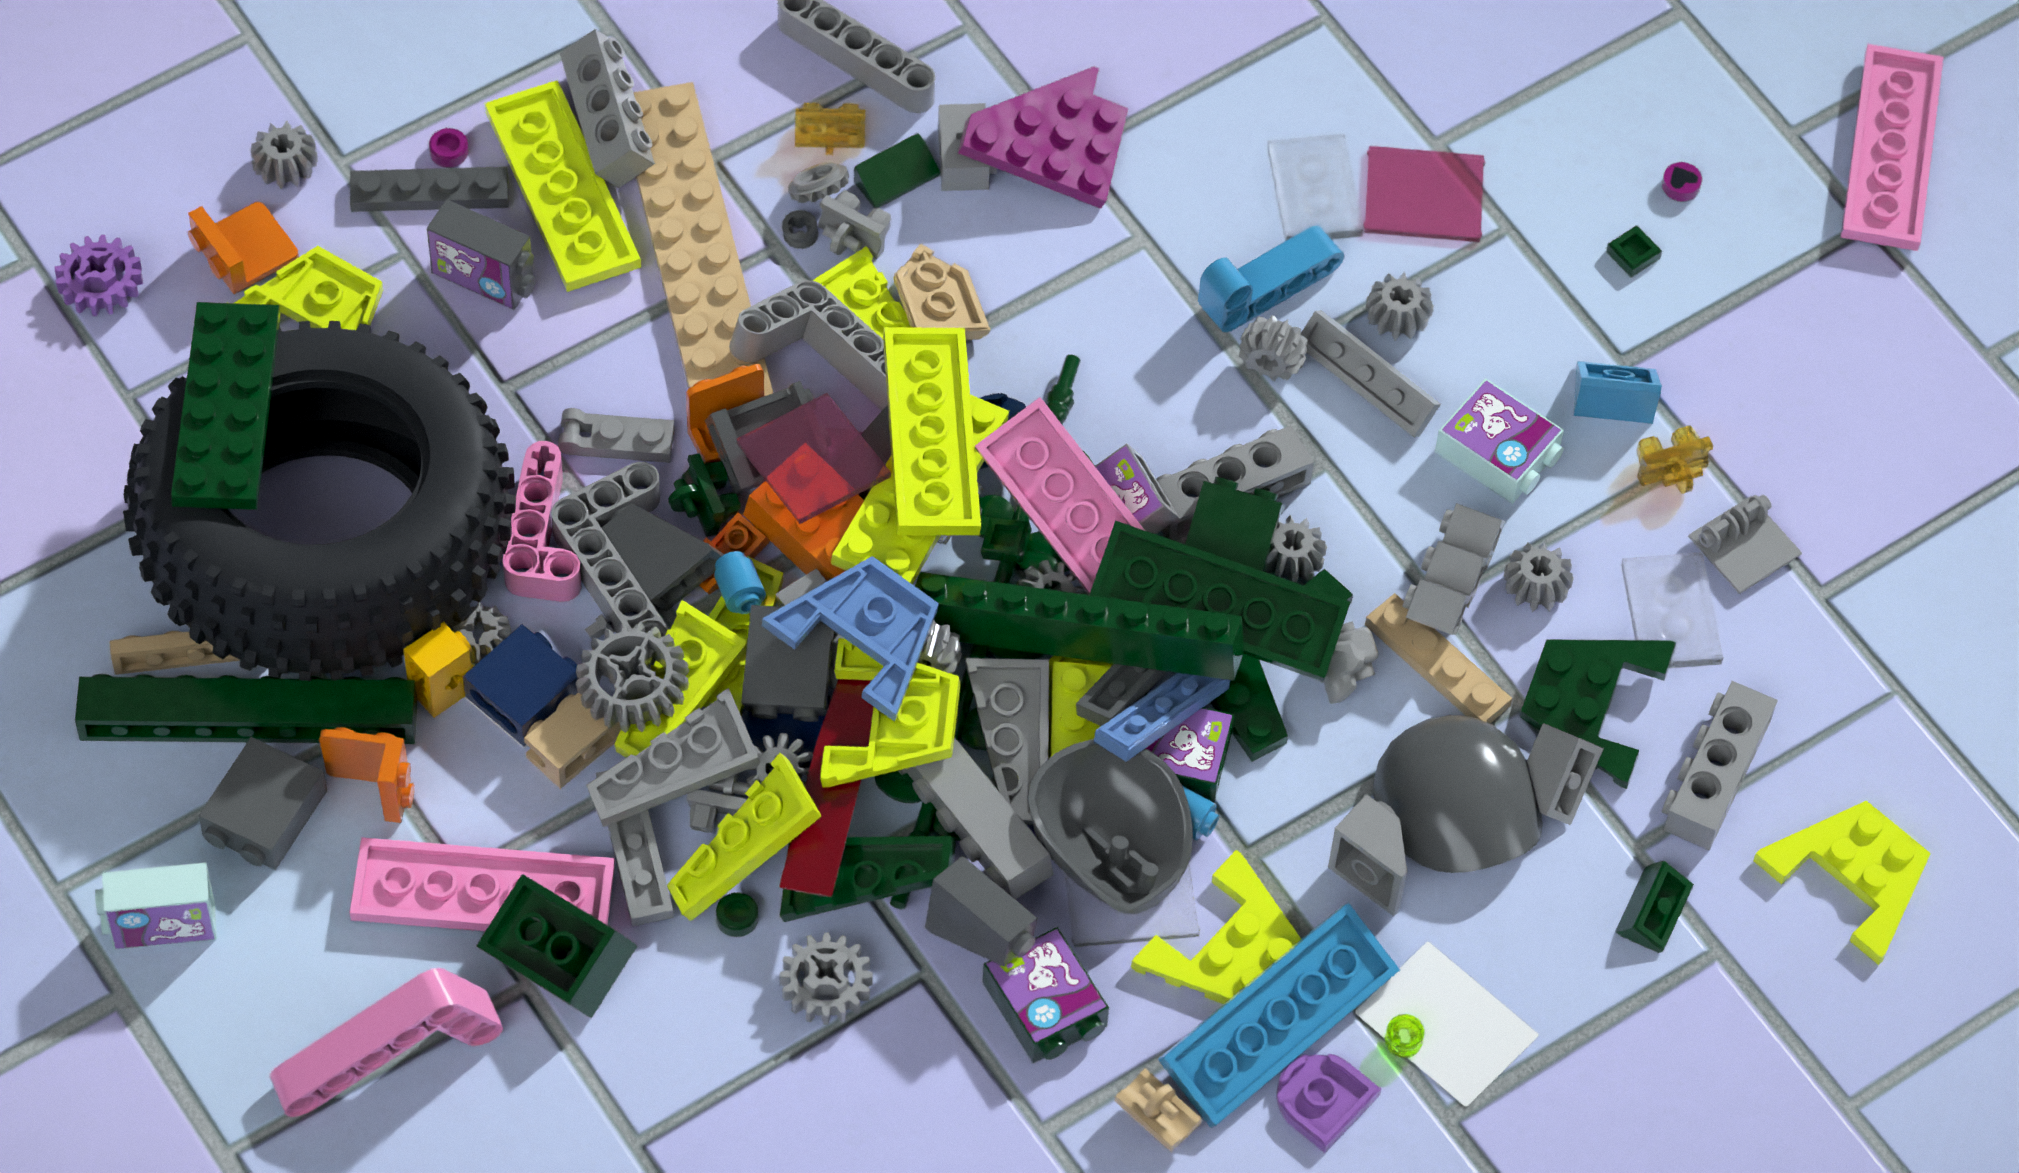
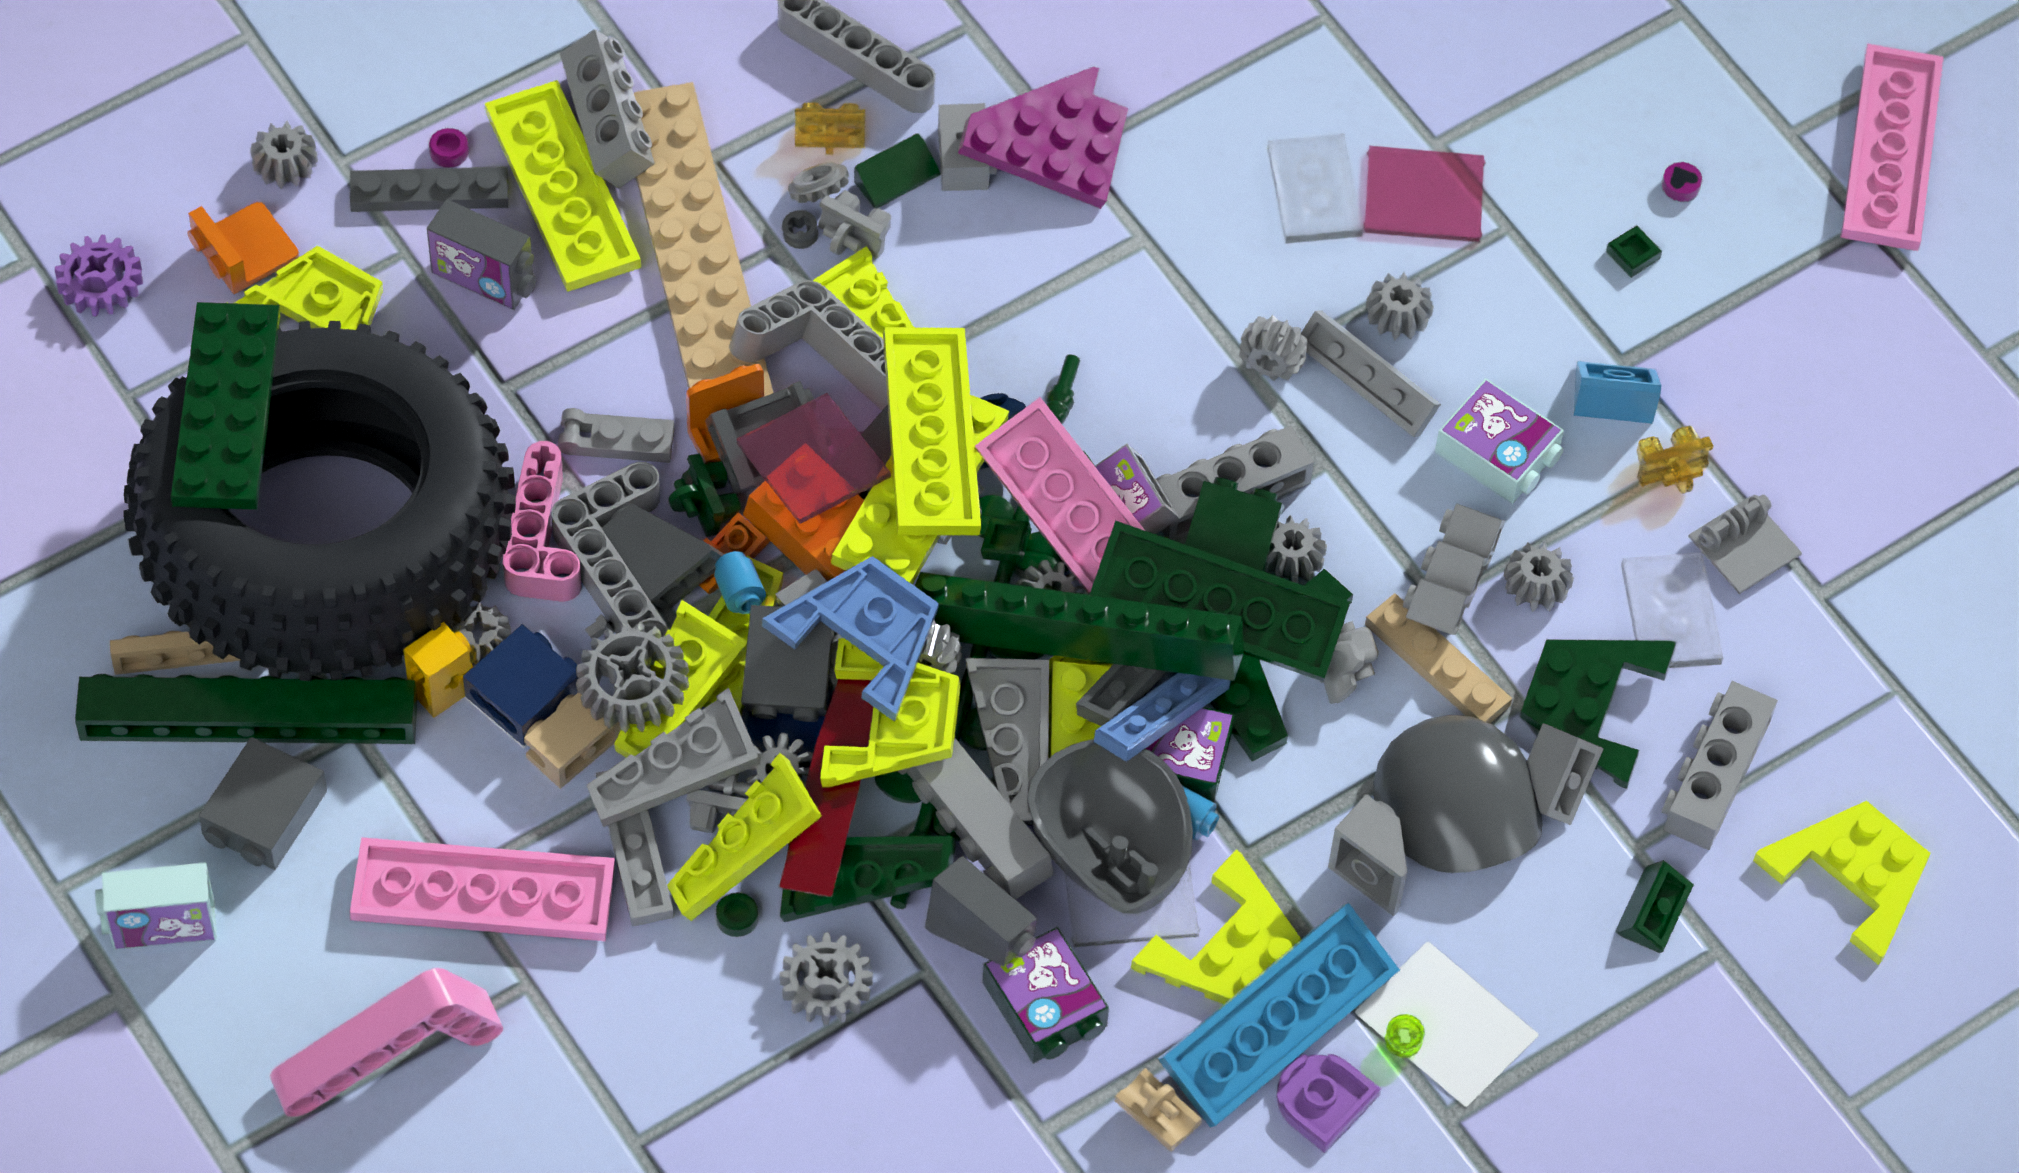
orange bracket [319,727,414,823] -> none
dark green slope [476,874,637,1019] -> none
tan tile [893,244,990,340] -> none
dark azure beam [1198,225,1345,333] -> none

